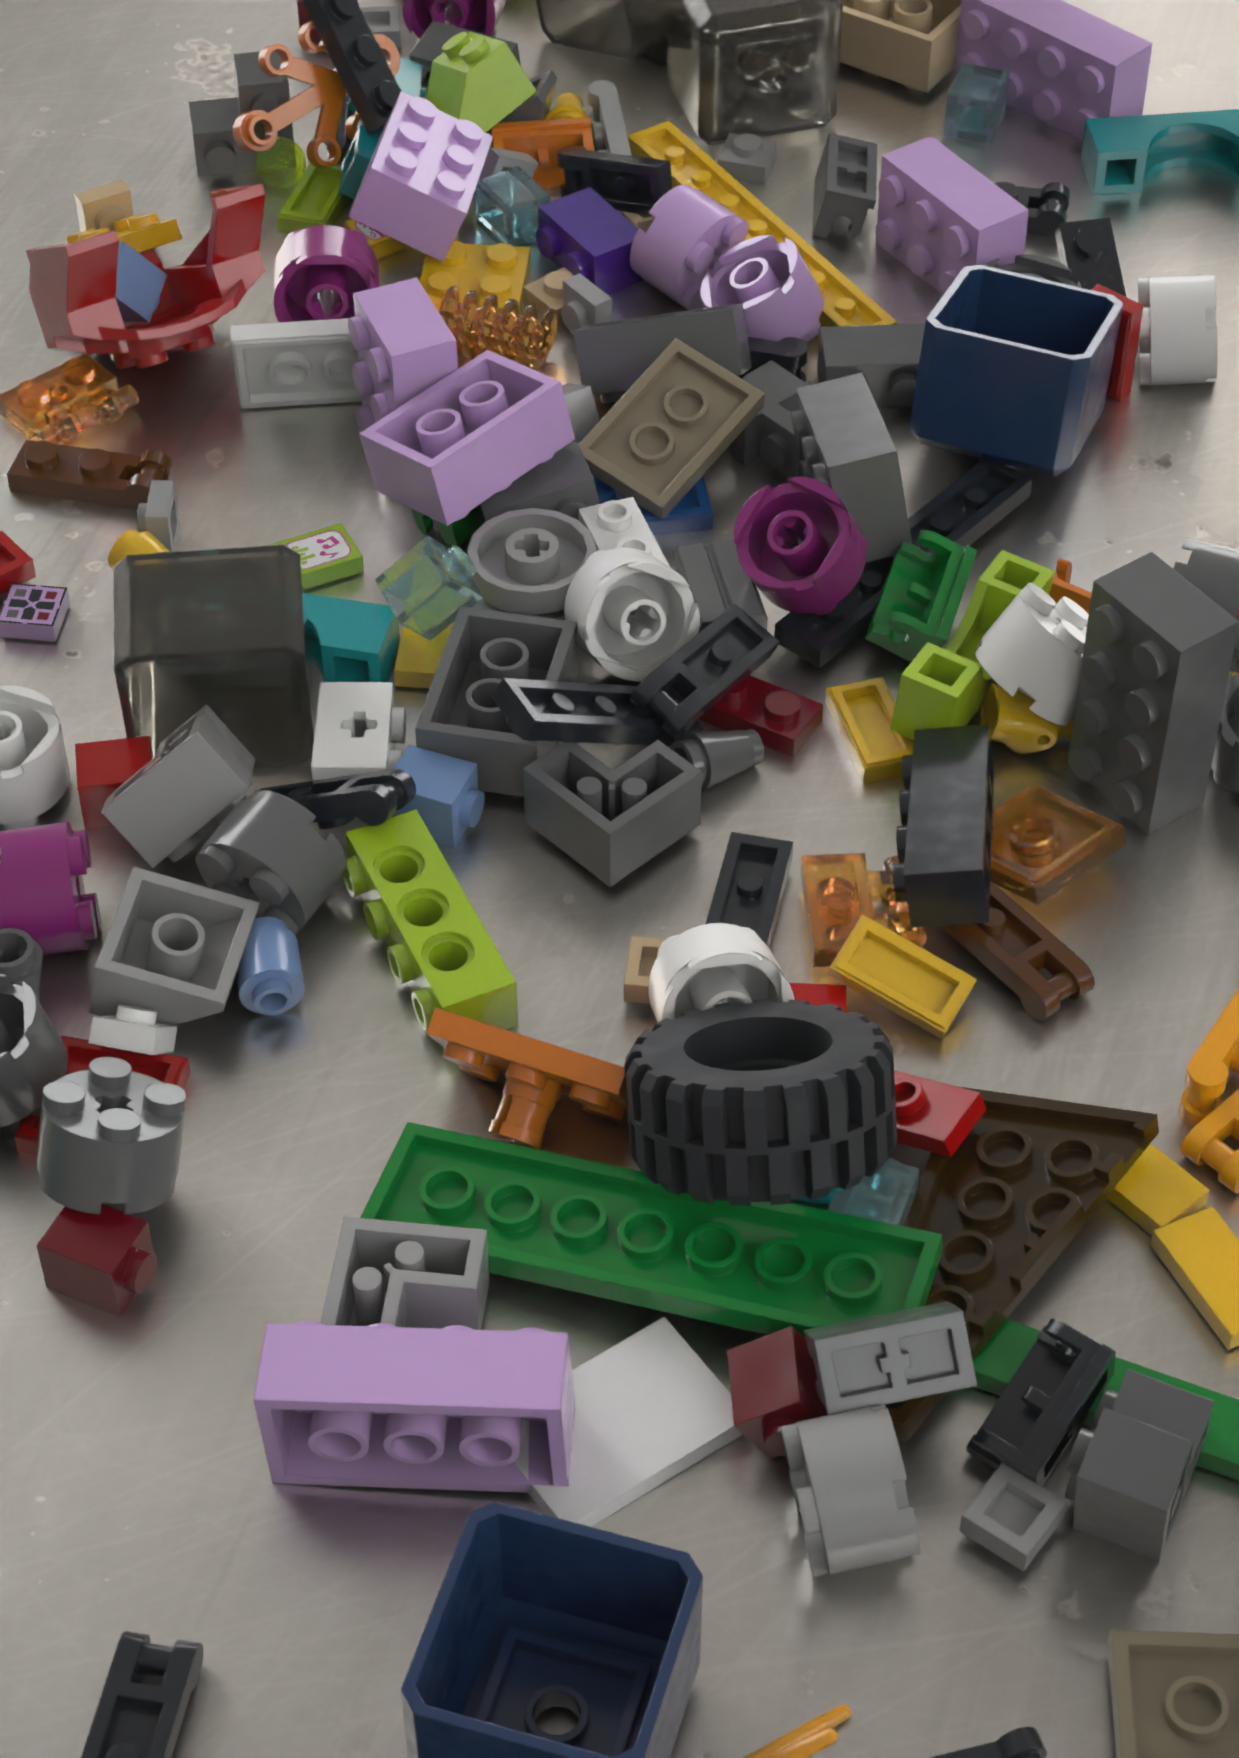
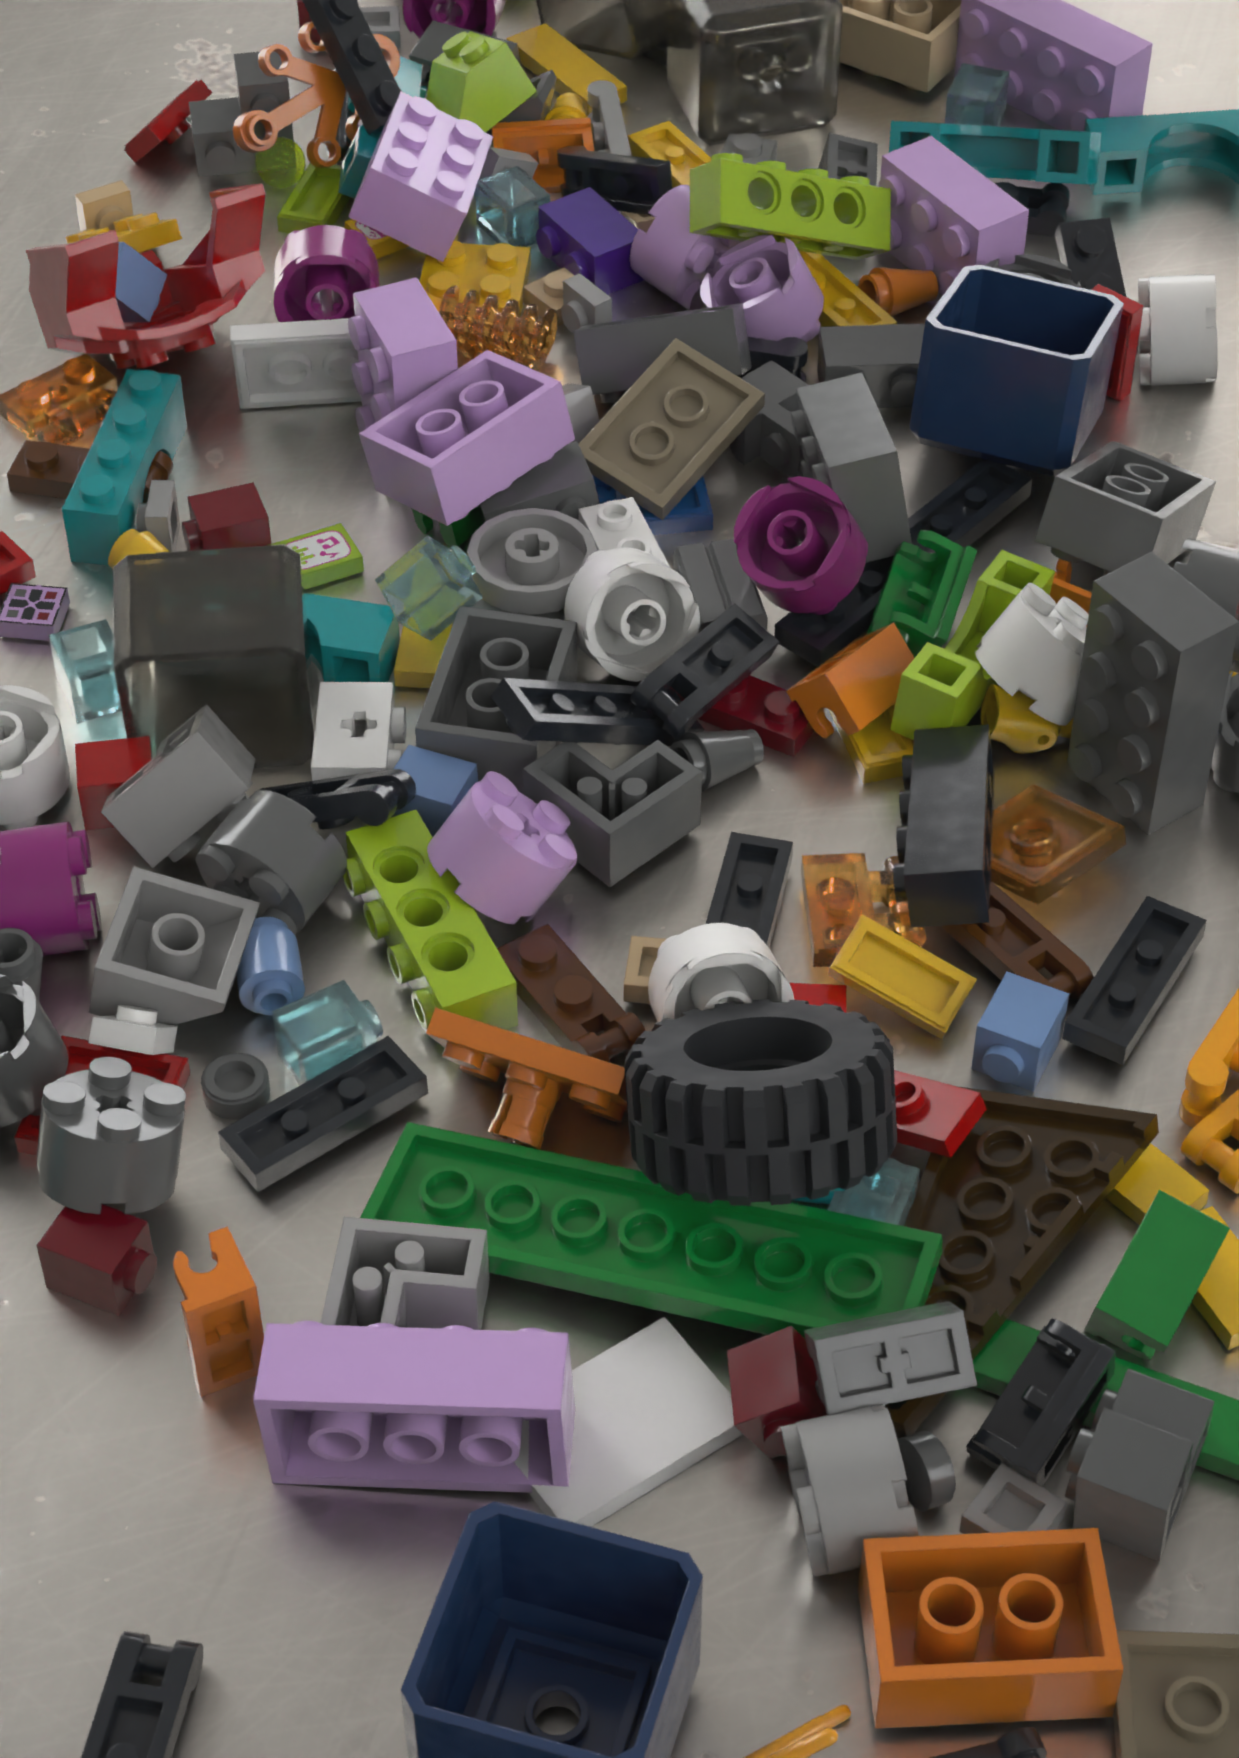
none -> clear light blue brick [49,619,134,724]
none -> teal arch [62,369,187,566]
none -> red plate [124,80,213,163]
none -> orange hinge [173,1226,264,1397]
none -> dark red brick [182,482,271,575]
none -> dark grey tile [201,1053,270,1120]
none -> black plate [218,1036,428,1192]
none -> clear light blue brick [272,980,383,1086]
none -> lavender brick [427,771,577,924]
none -> reddish brown plate [497,923,646,1063]
none -> yellow tile [507,23,627,116]
none -> lime brick [690,153,891,260]
none -> orange hinge [786,622,914,738]
none -> orange cone [858,267,939,317]
none -> orange brick [858,1528,1124,1729]
none -> teal arch [889,121,1102,185]
none -> dark grey tile [897,1430,956,1511]
none -> medium blue brick [971,972,1069,1092]
none -> dark grey brick [1034,441,1216,575]
none -> black plate [1062,896,1207,1065]
none -> green hinge [1084,1190,1230,1360]

